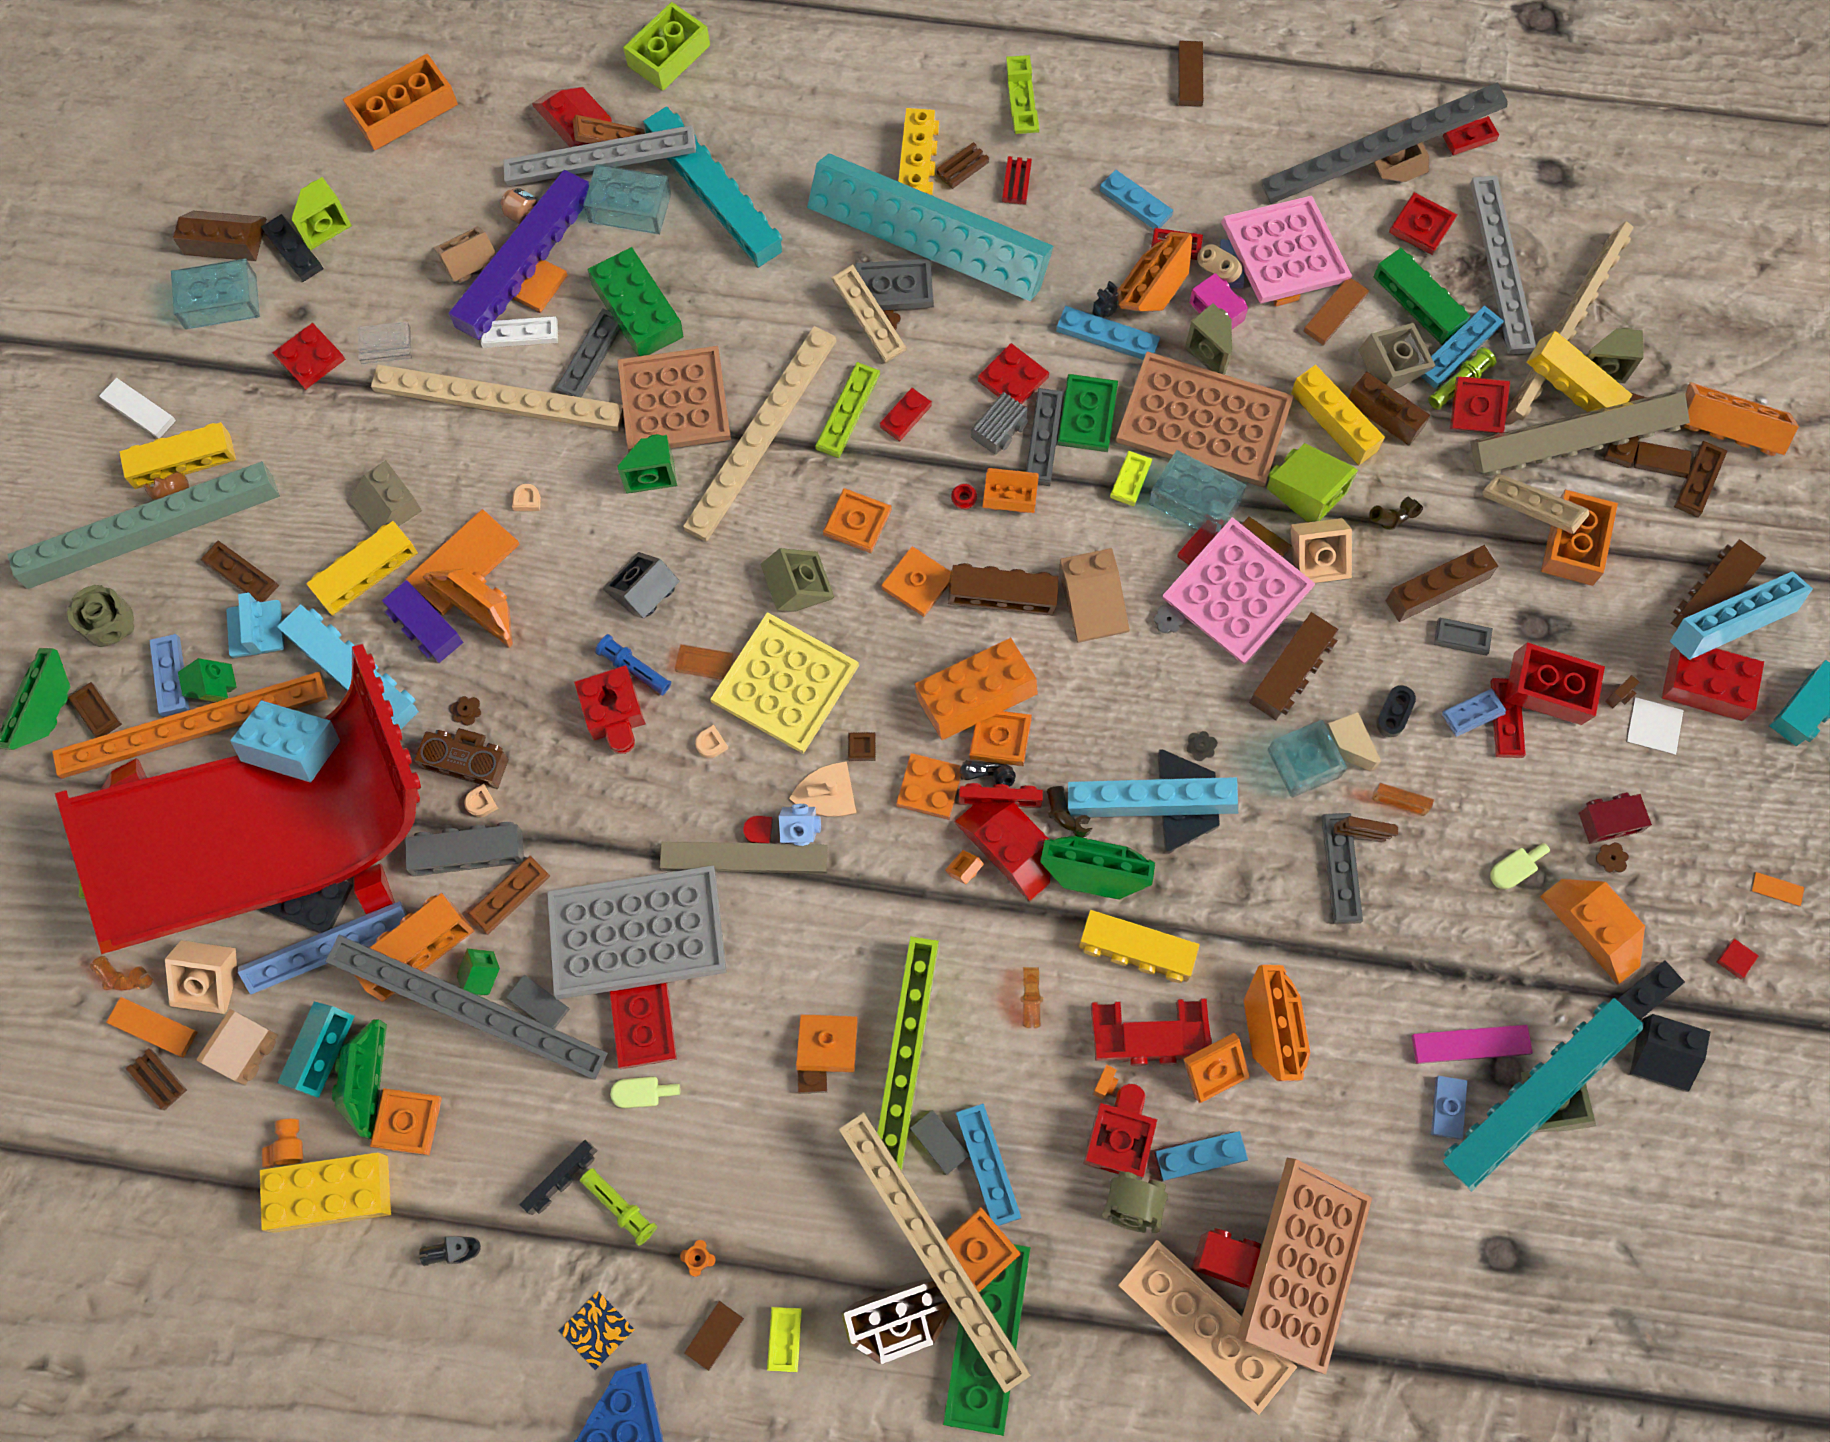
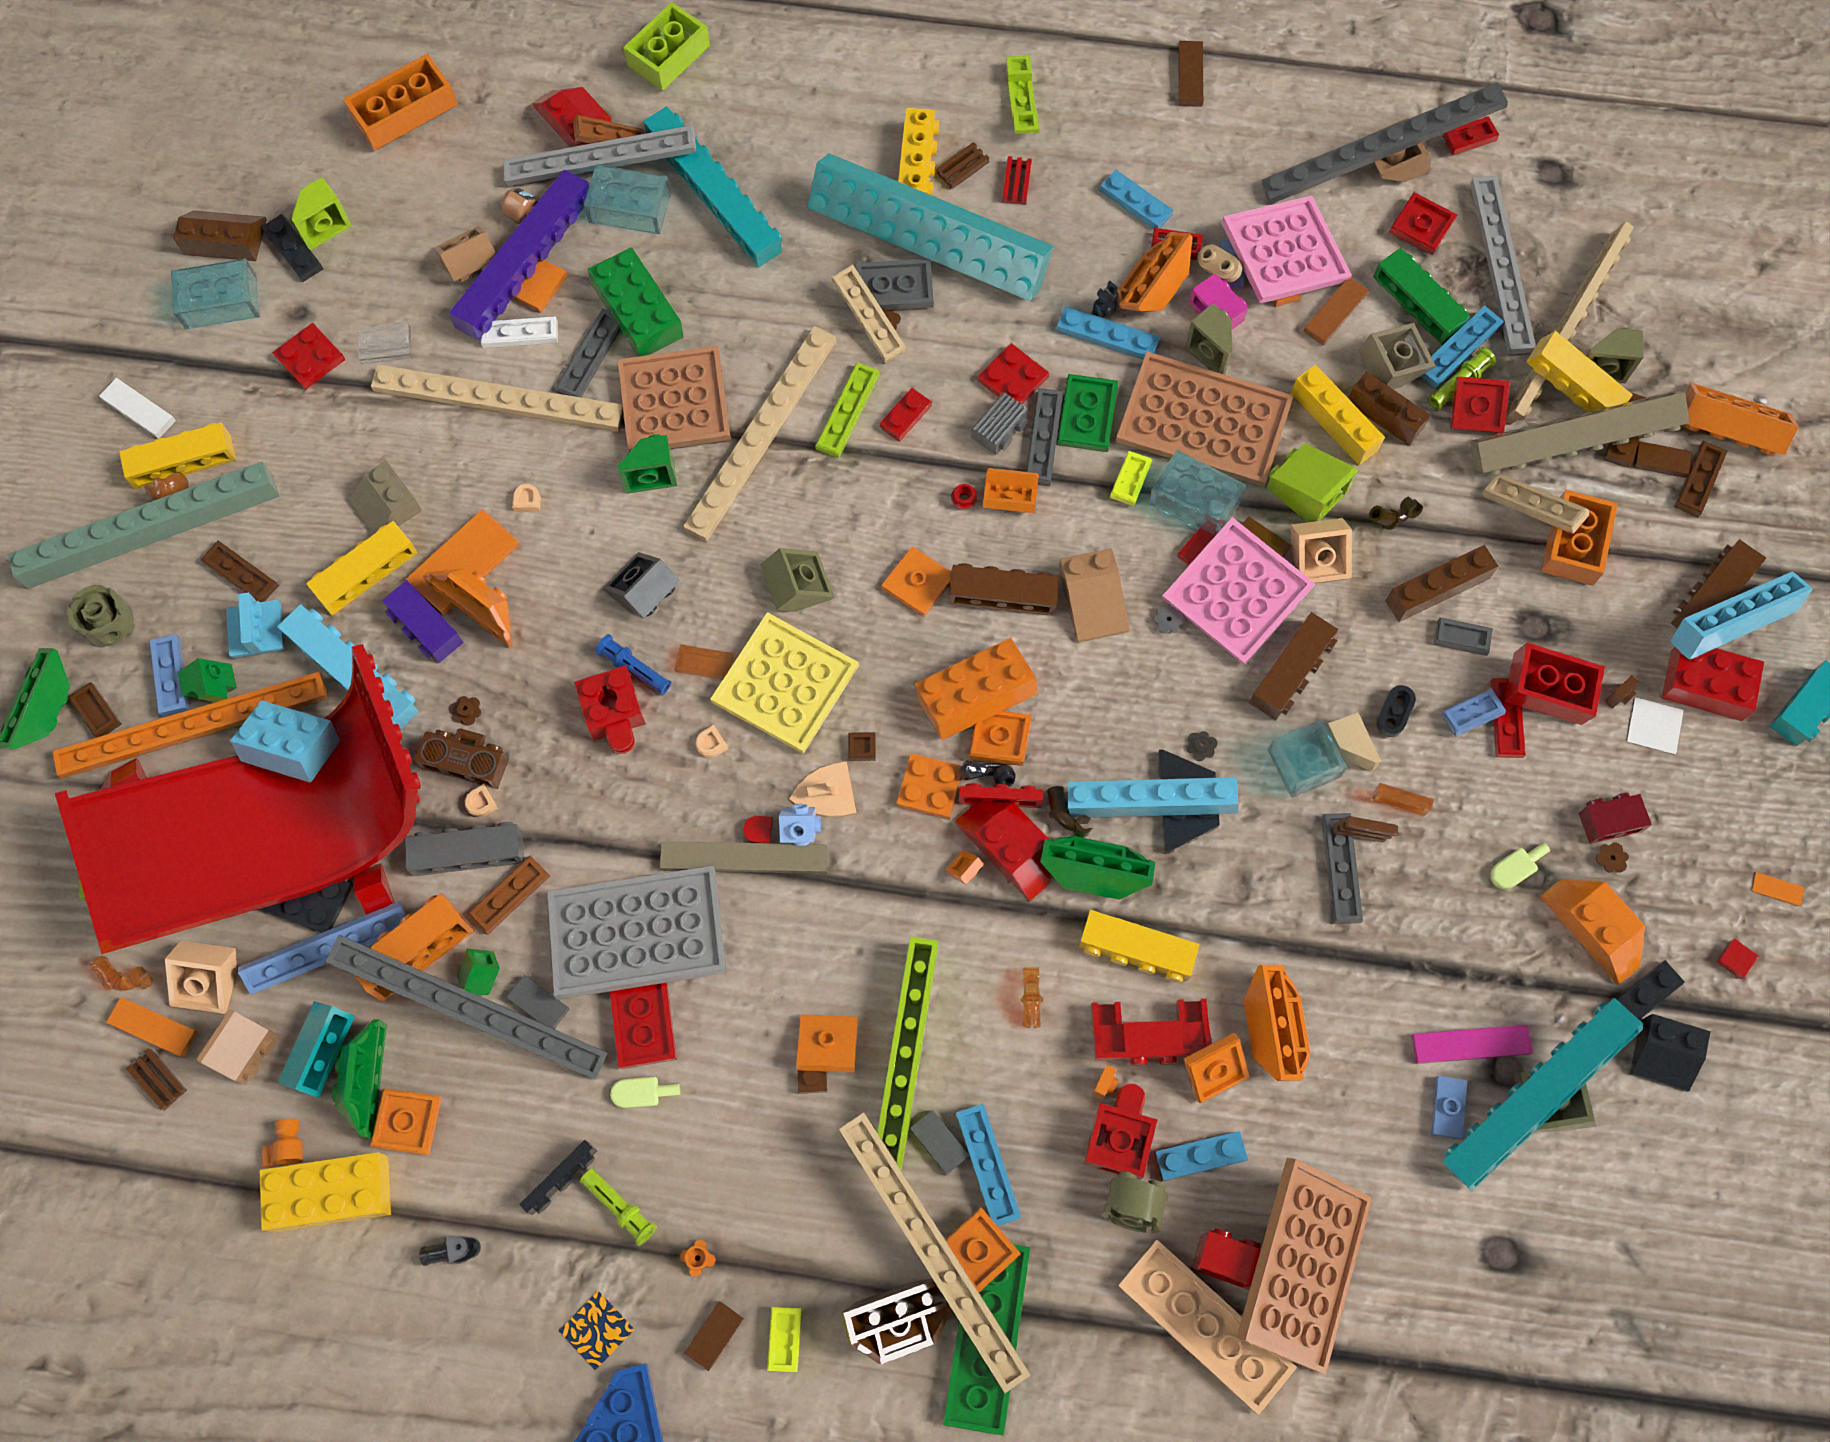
orange plate [823,488,892,553] -> none

